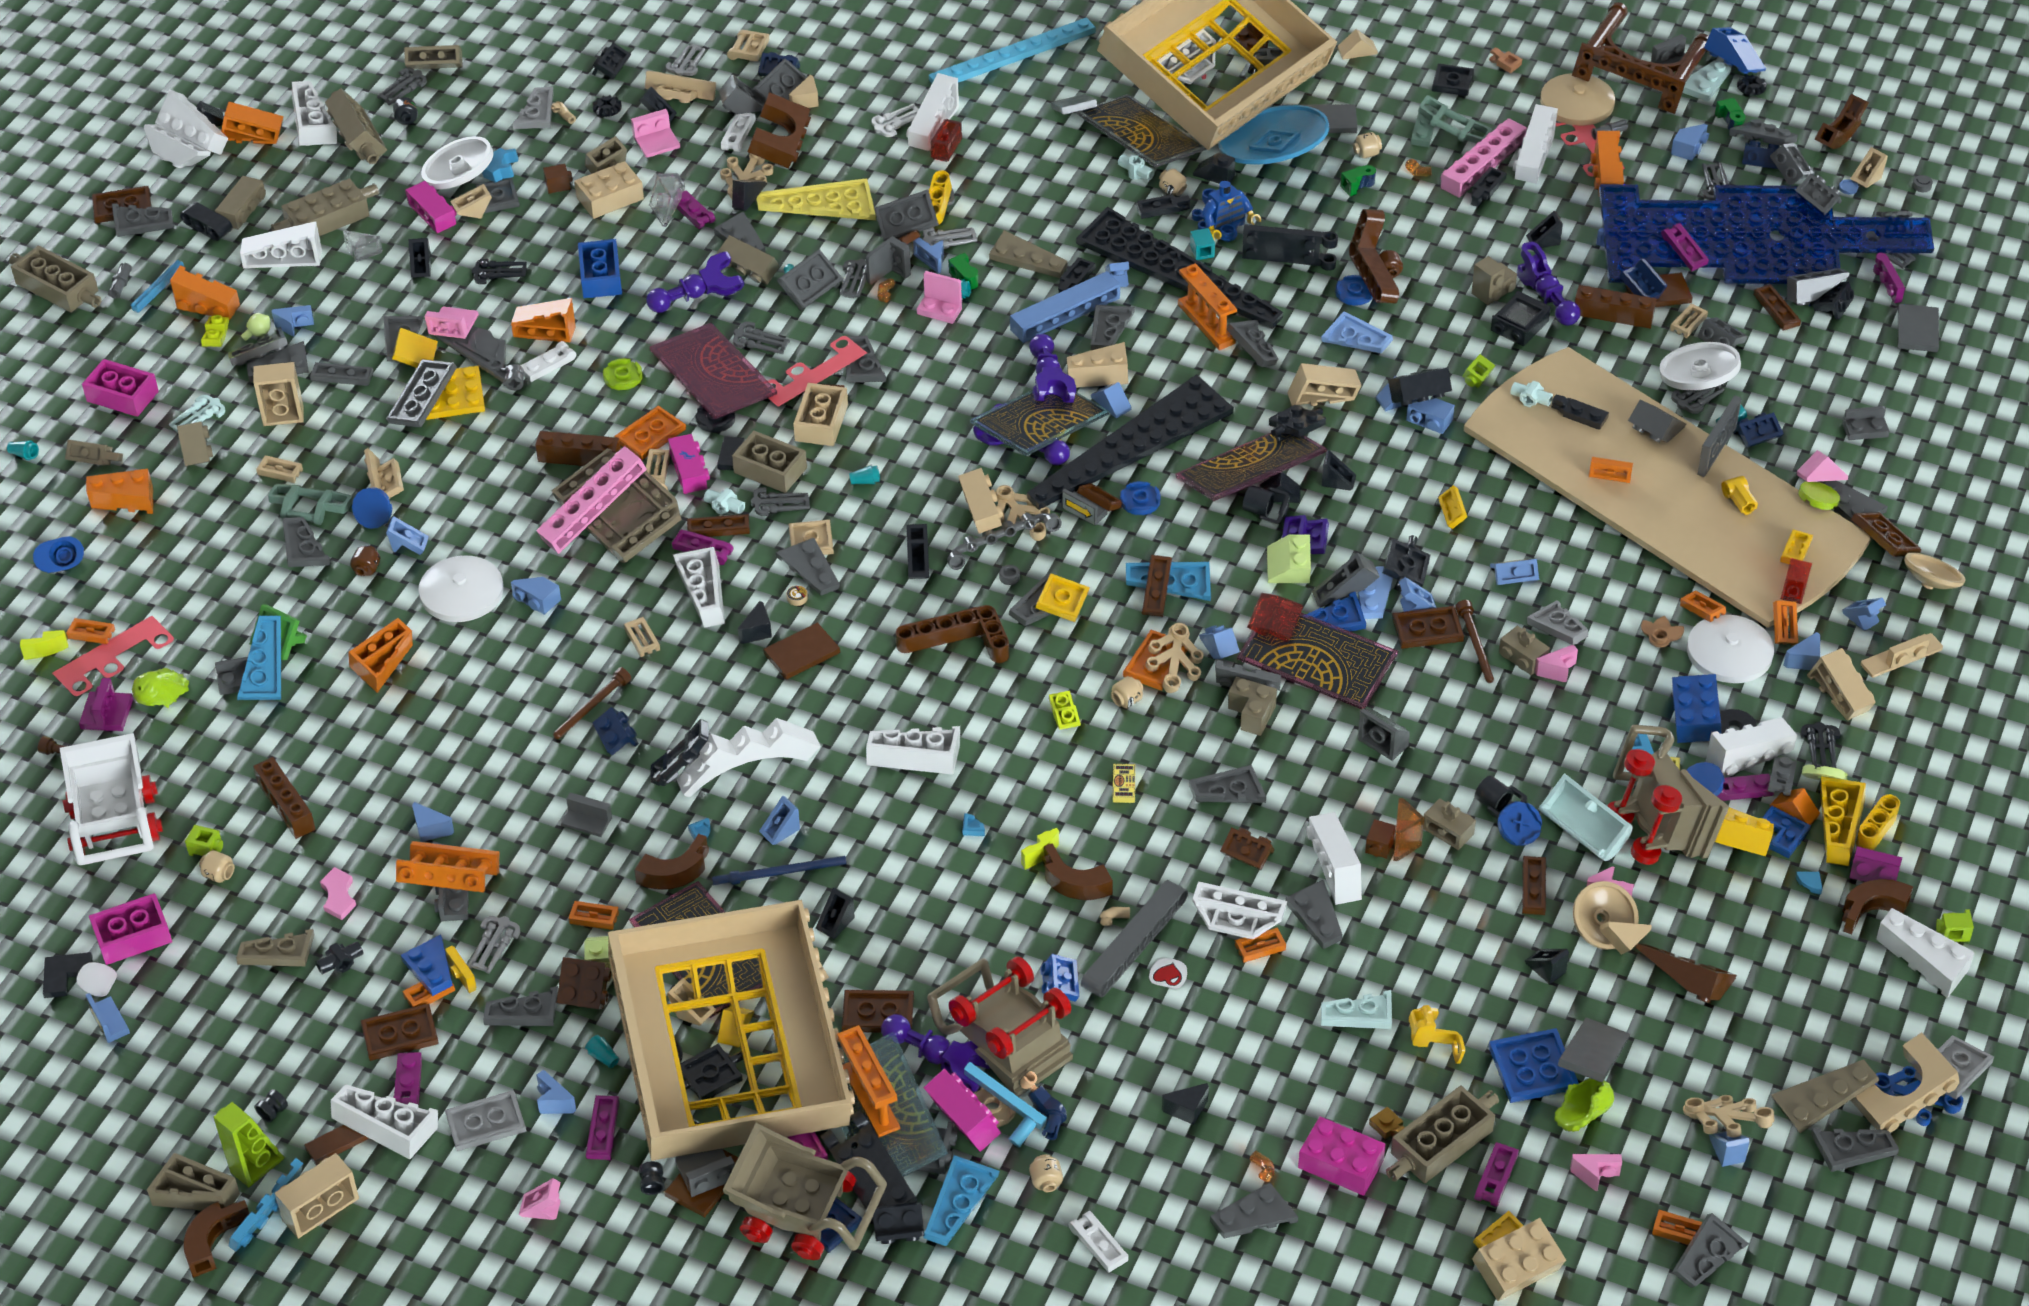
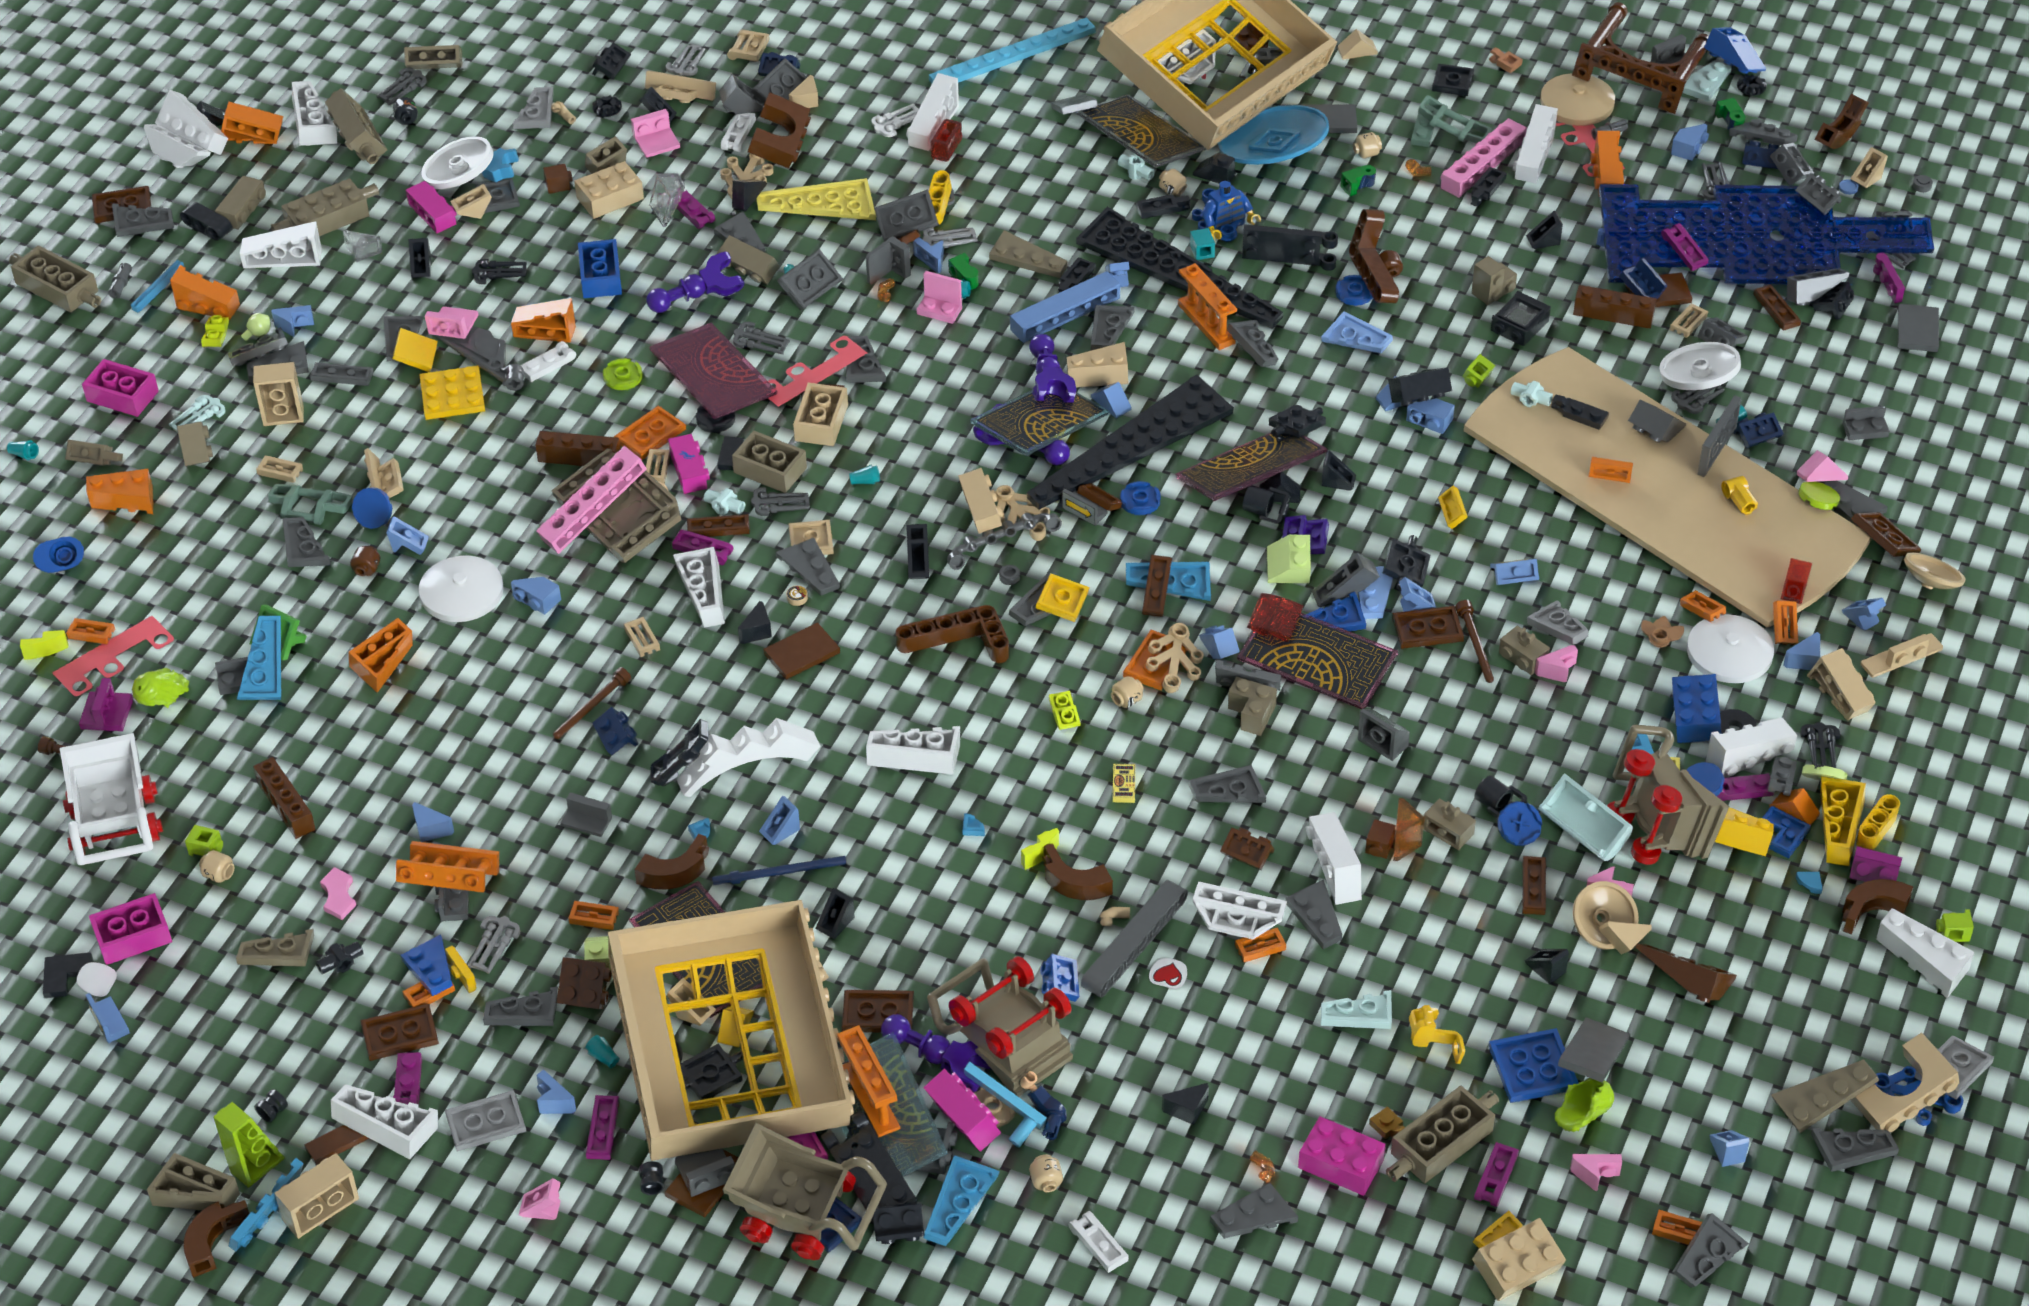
dark grey tile [386,359,457,427] -> none
dark grey piece [839,259,867,298] -> none
tan wedge [1287,363,1361,406] -> none
dark purple piece [1517,242,1580,326] -> none
tan plant [1683,1095,1774,1138] -> none
yellow plate [1780,529,1813,568] -> none

